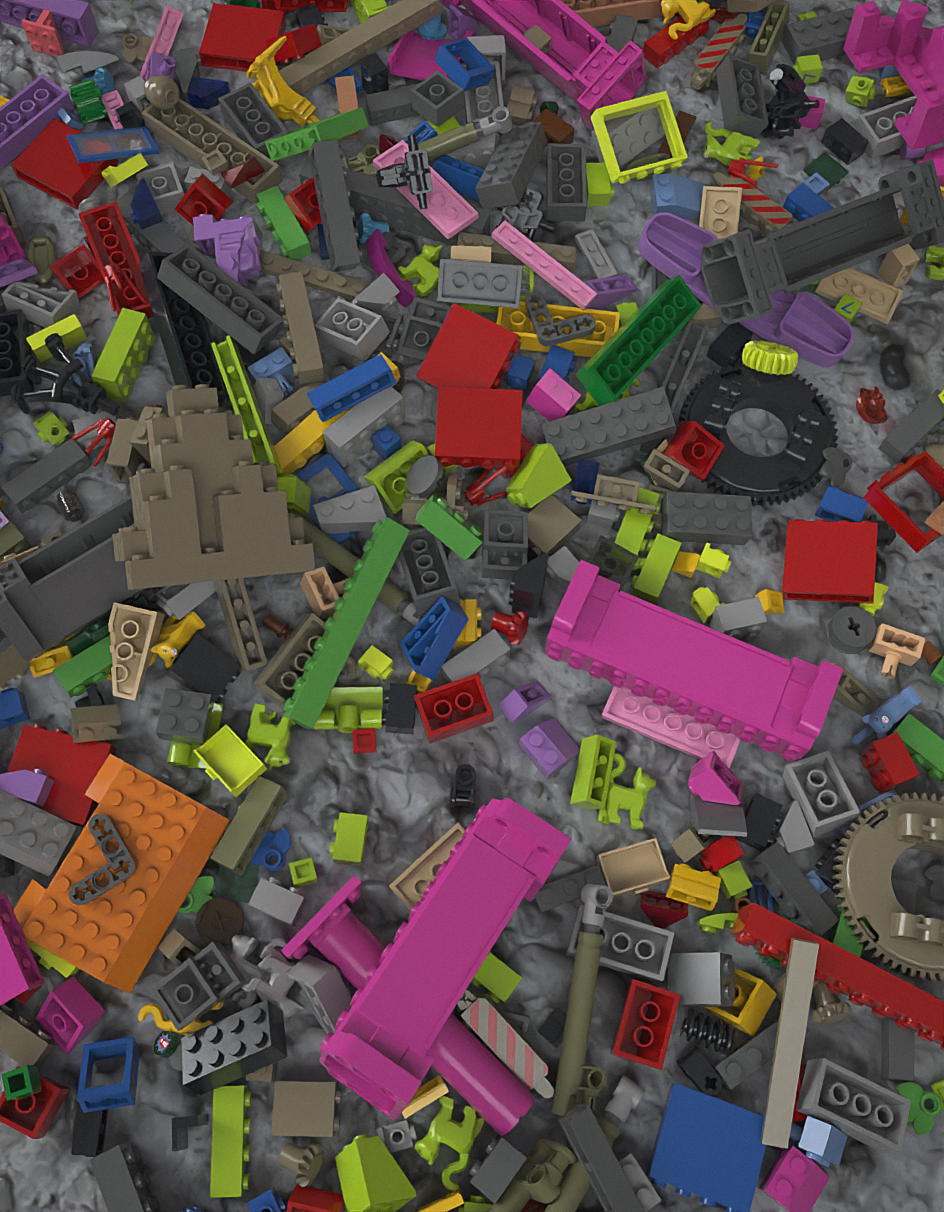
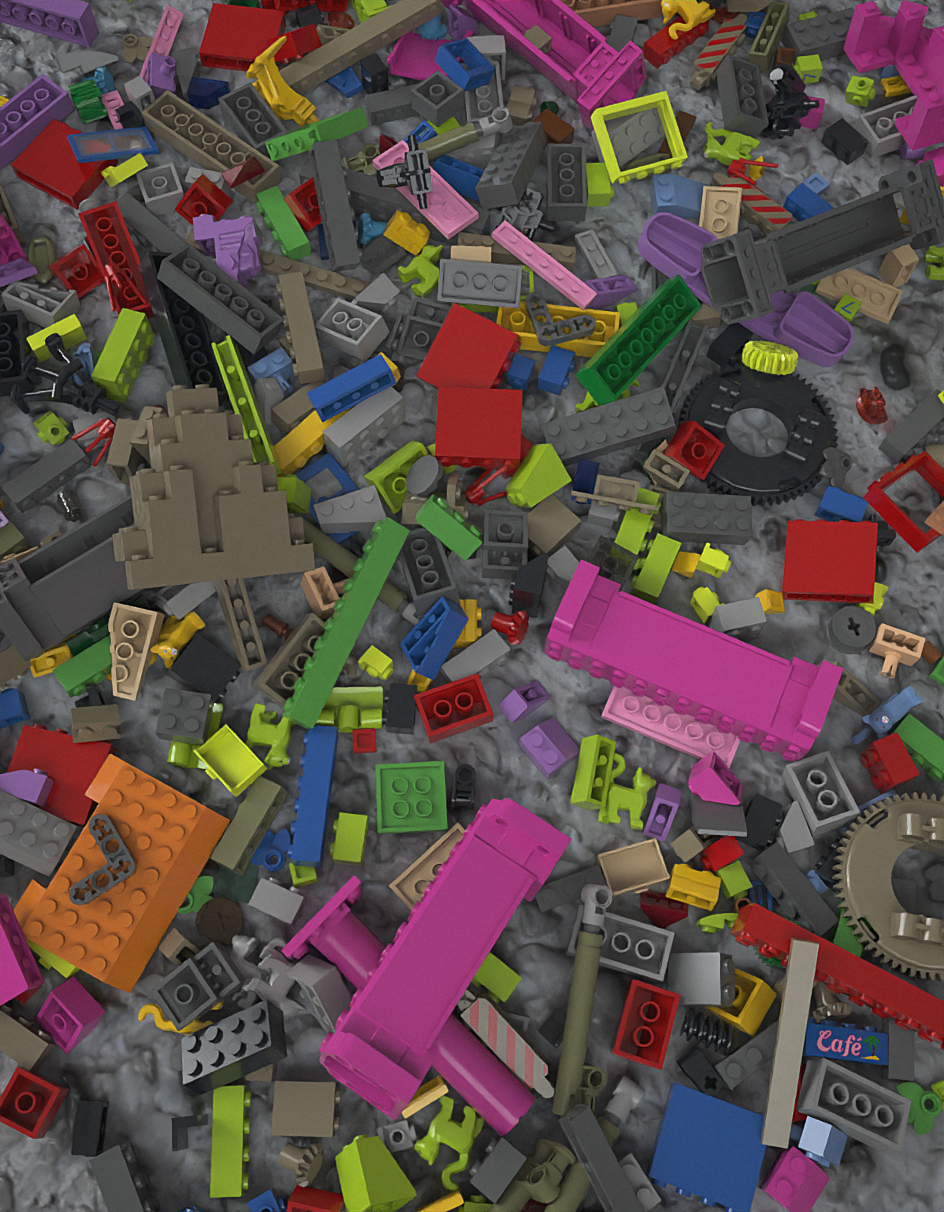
green brick [1,1065,42,1101] -> none
coral bracket [21,9,66,57] -> none
medium blue plate [57,107,84,130] -> none
blue window [77,1037,140,1113] -> none
clear blue slope [130,178,163,230] -> none
dark tan piece [144,75,180,110] -> none
clear green tile [153,1031,178,1058] -> none
dark tan plate [201,148,229,176] -> none
nougat brick [335,75,362,140] -> none
magenta slope [366,229,418,308] -> none
blue brick [371,425,402,460] -> none
dark pink slope [526,368,583,422] -> none
clear green piece [803,152,849,191] -> none
none -> blue brick [288,725,339,868]
none -> clear red hat [328,11,354,29]
none -> bright green plate [376,761,448,835]
none -> yellow brick [383,210,430,256]
none -> medium lavender slope [642,783,682,842]
none -> reddish brown panel [772,47,796,71]
none -> blue brick [802,1018,888,1065]

